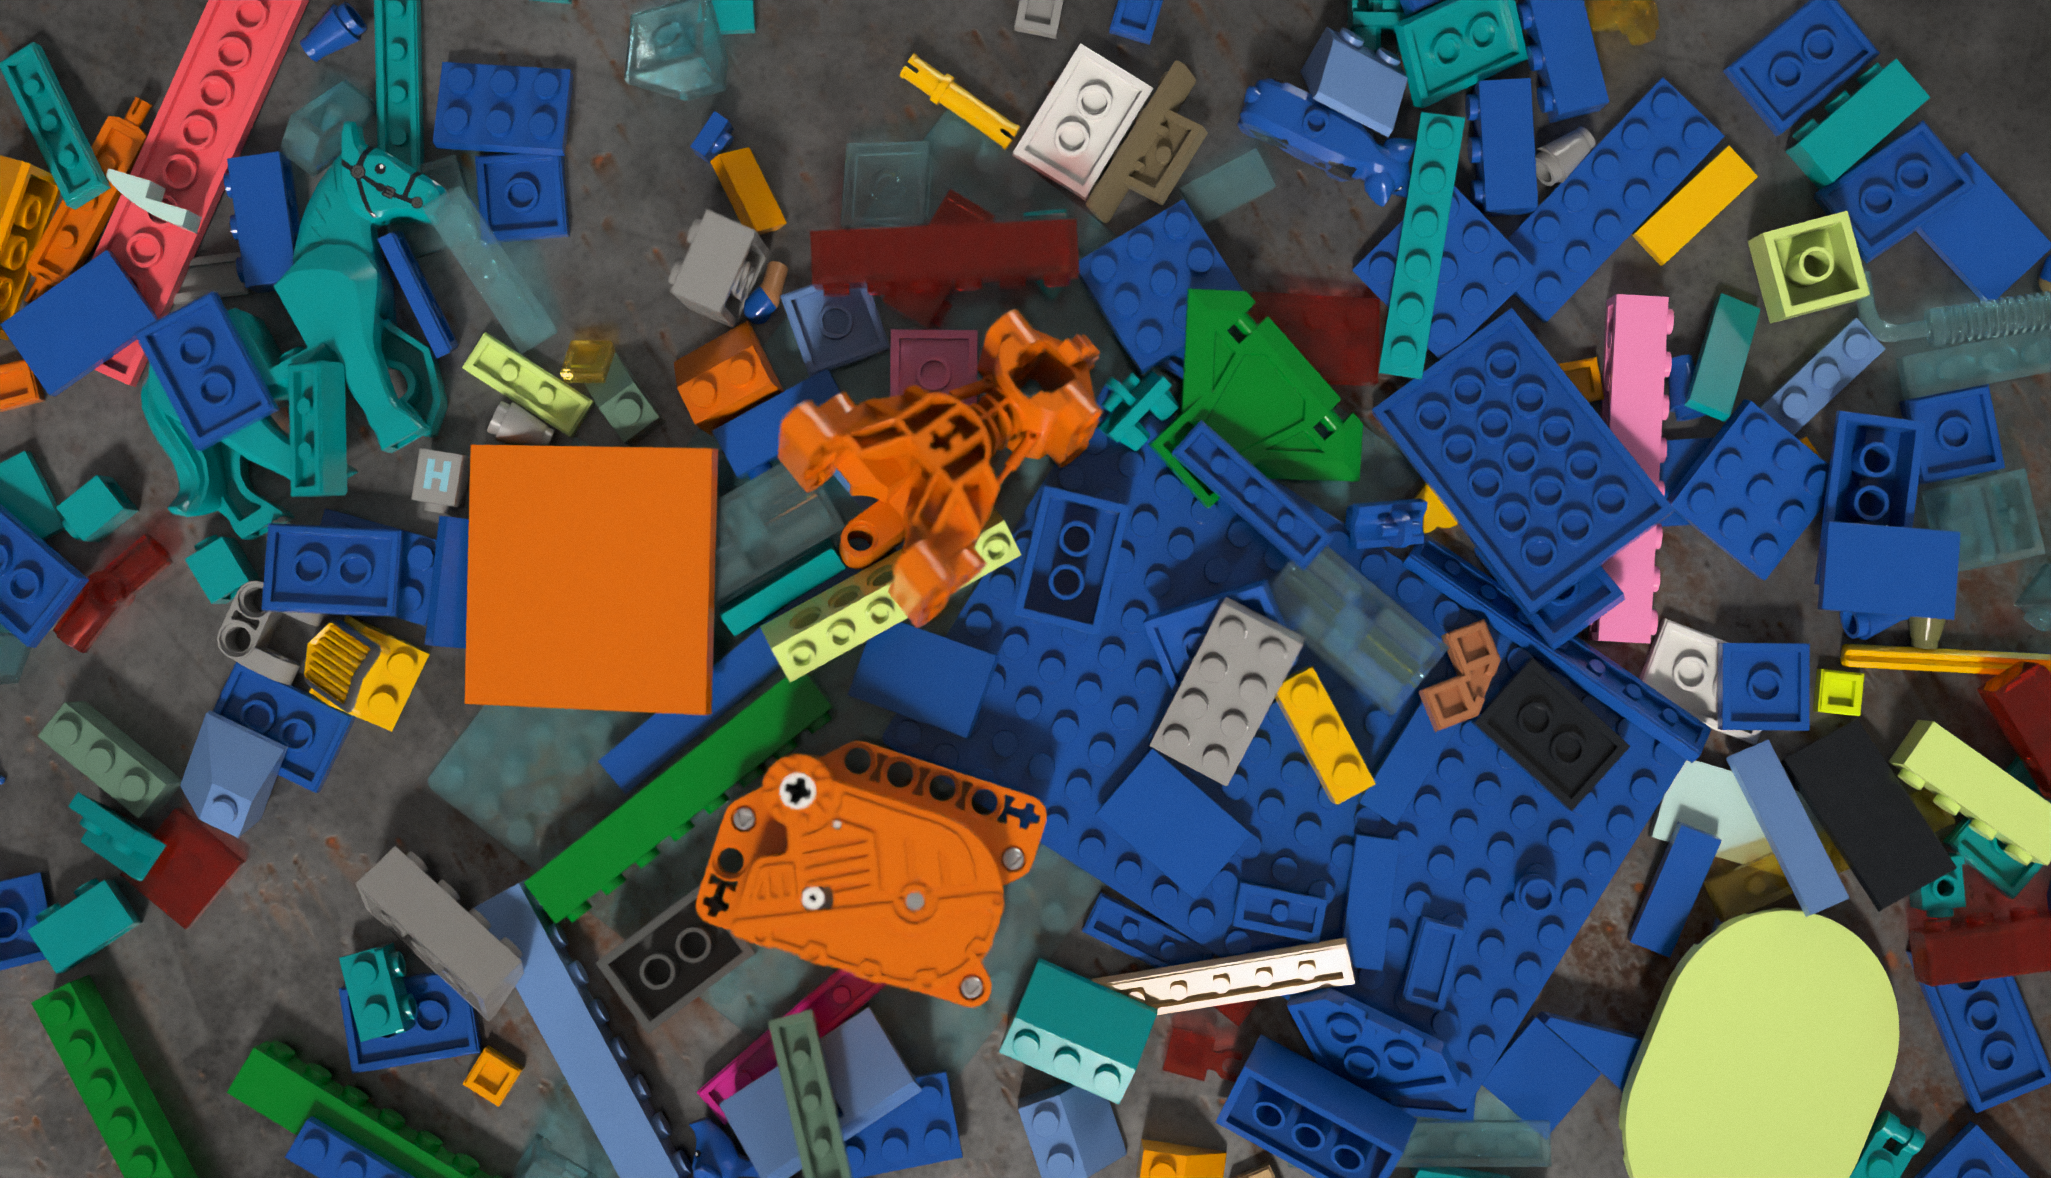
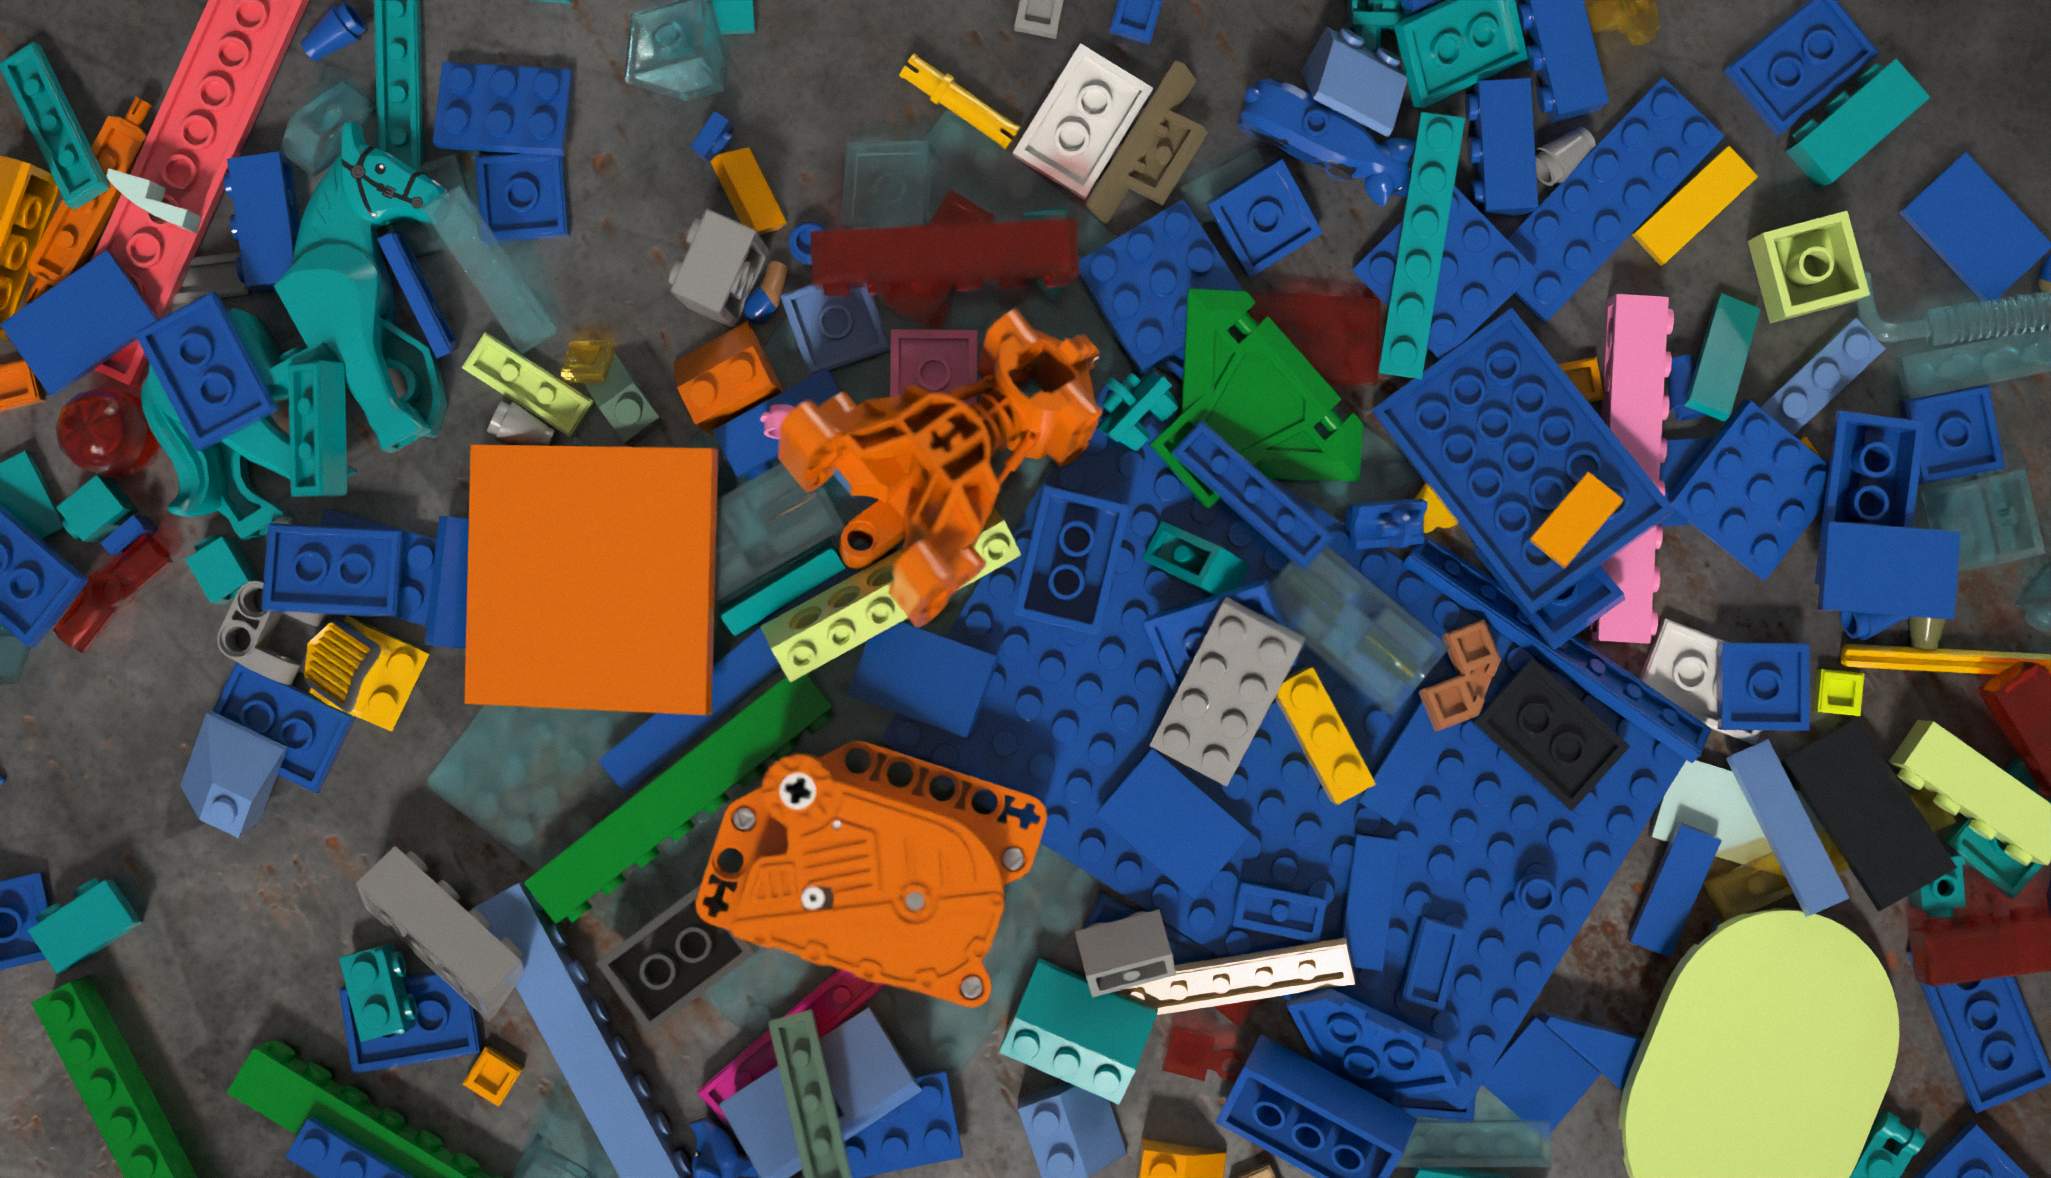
sand green brick [37,701,182,818] -> none
teal bracket [68,792,167,881] -> none
clear red tile [120,807,245,930] -> none
light grey brick [411,448,470,515] -> none
blue tile [1814,120,1978,264] -> none
none -> clear red tile [55,388,160,478]
none -> blue tile [100,515,158,556]
none -> bright pink plate [760,404,795,439]
none -> blue plate [789,222,832,265]
none -> light grey brick [1075,910,1176,998]
none -> teal slope [1142,521,1251,596]
none -> blue plate [1205,157,1323,278]
none -> light orange tile [1530,472,1623,569]

